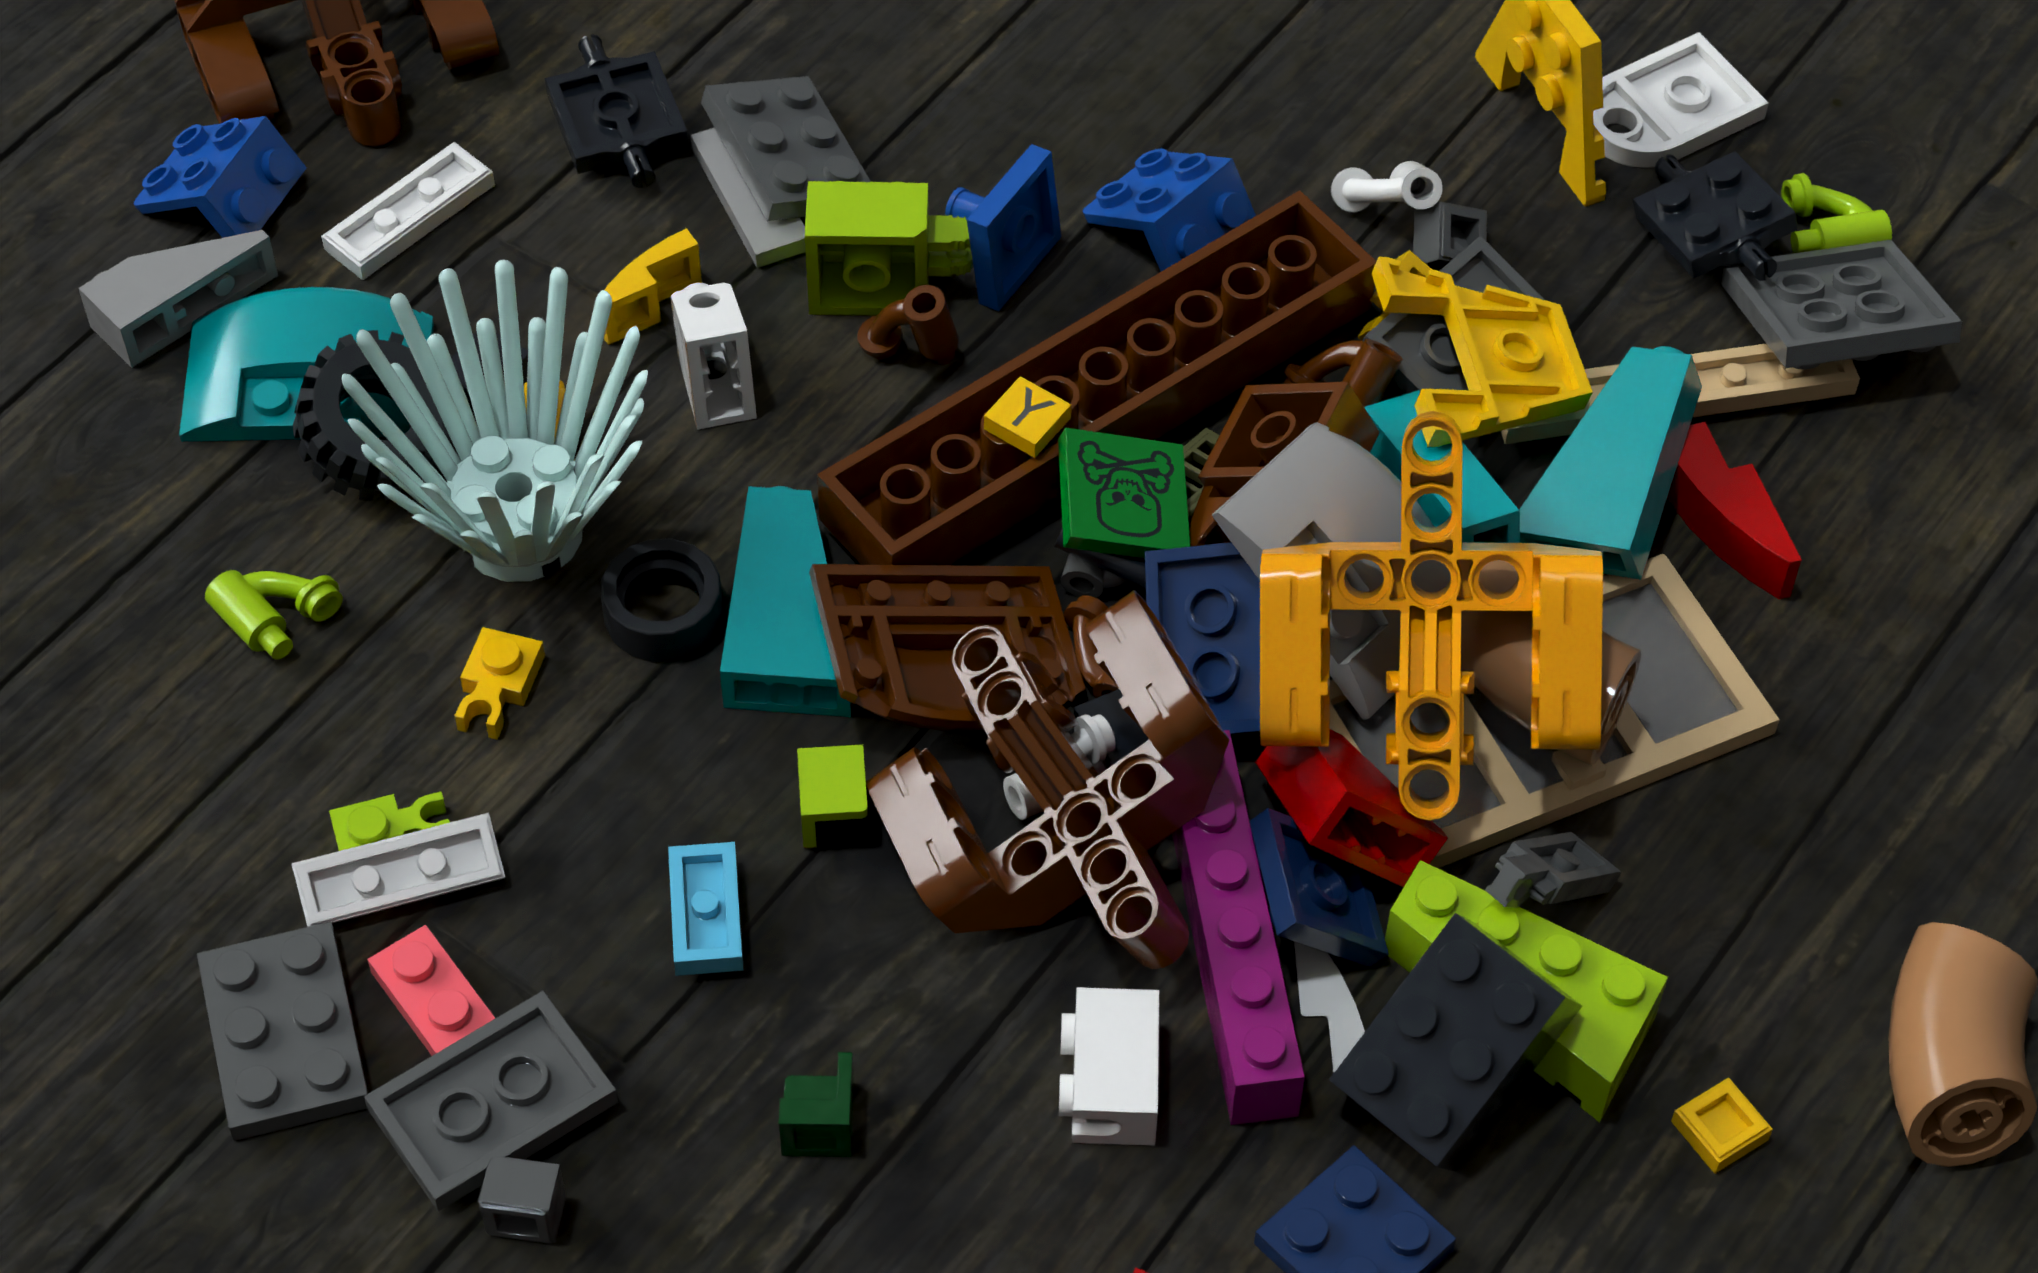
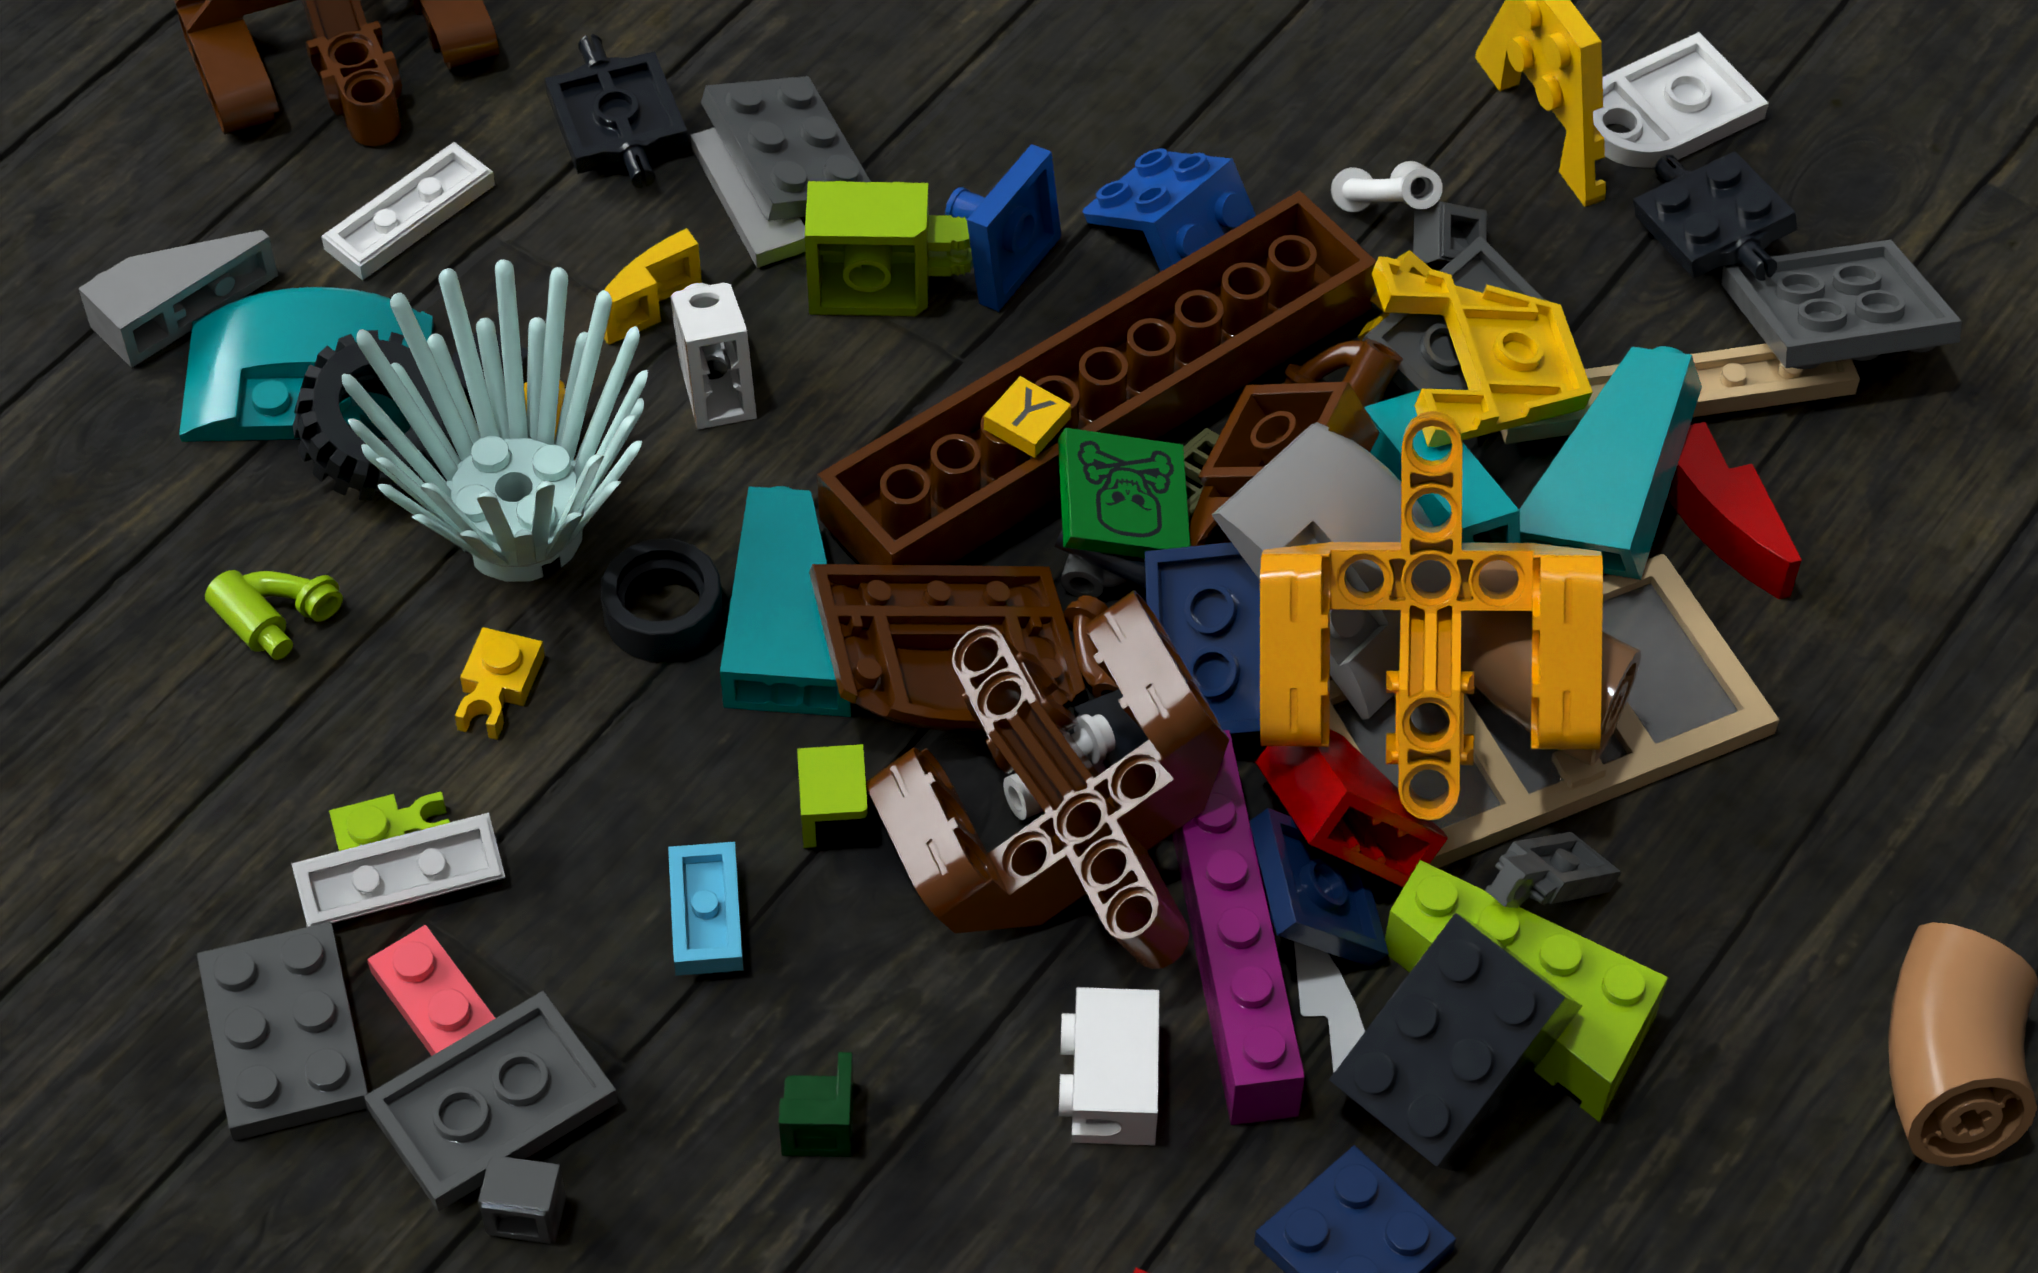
blue bracket [134,116,307,238] -> none
reddish brown plant [857,285,959,365] -> none
yellow tile [1671,1077,1773,1174] -> none
lime plant [1781,173,1892,253] -> none

